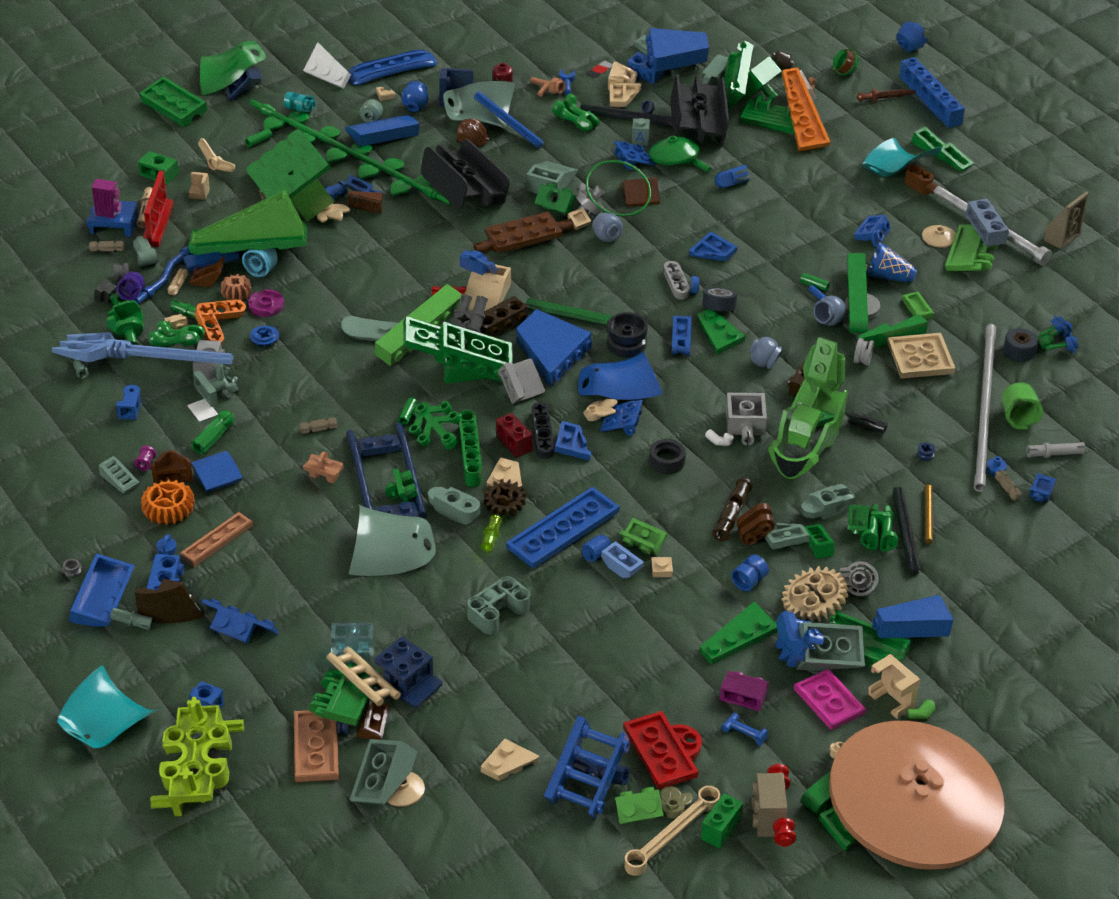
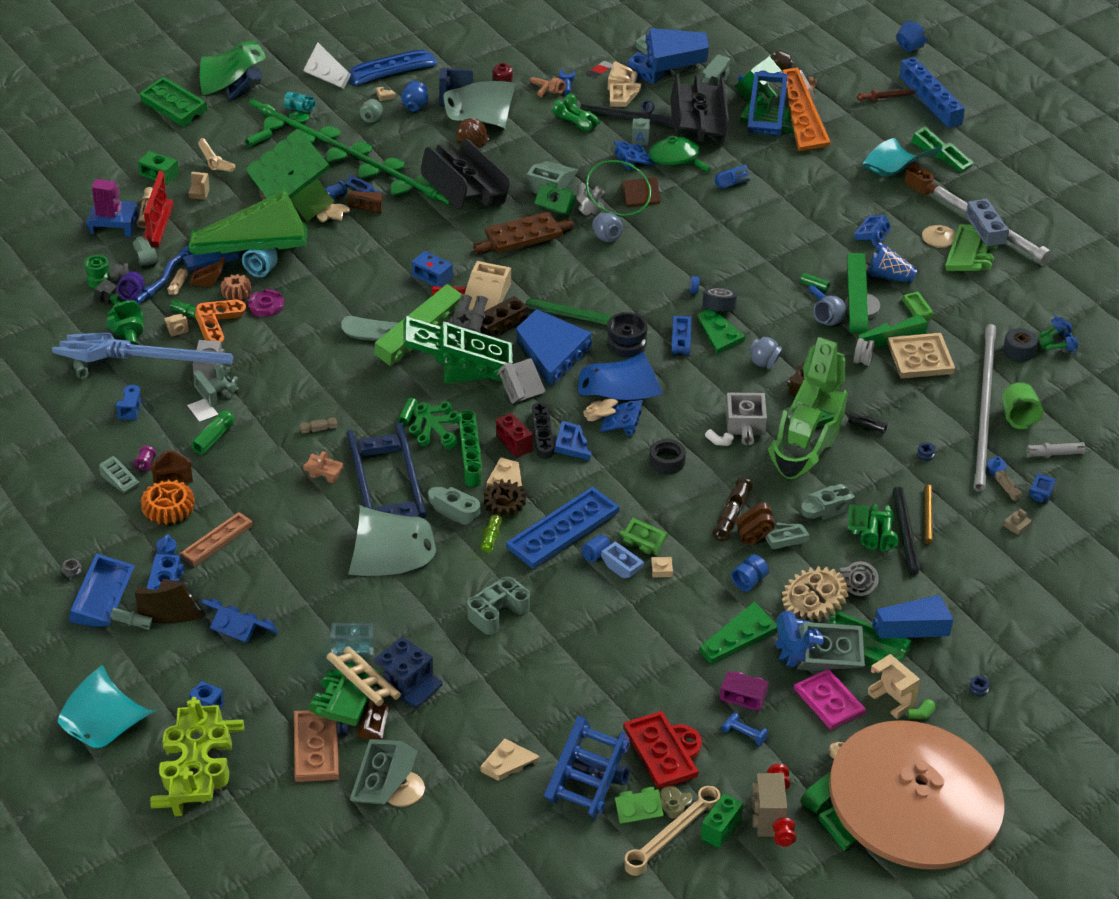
dark tan axle [89,241,124,252] -> none
green piece [149,321,205,348] -> none
blue slope [191,451,242,493] -> none
blue gear [250,325,279,348] -> none
blue slope [345,115,420,147] -> none
green hips [385,468,418,502] -> none
blue piece [460,250,498,275] -> none
blue axle [474,91,544,148] -> none
tan plate [568,208,591,231] -> none
light grey beam [664,261,690,300] -> none
blue wing [689,232,737,261] -> none
green gear [724,40,753,110] -> none
green slope [804,524,834,559] -> none
piece [833,49,859,76] -> none
dark tan slope [1044,192,1089,249] -> none
none -> green wheel [85,255,111,289]
none -> blue brick [412,251,453,288]
none -> blue window [748,70,788,136]
none -> dark blue bush [969,676,990,697]
none -> dark tan tile [1003,509,1032,536]

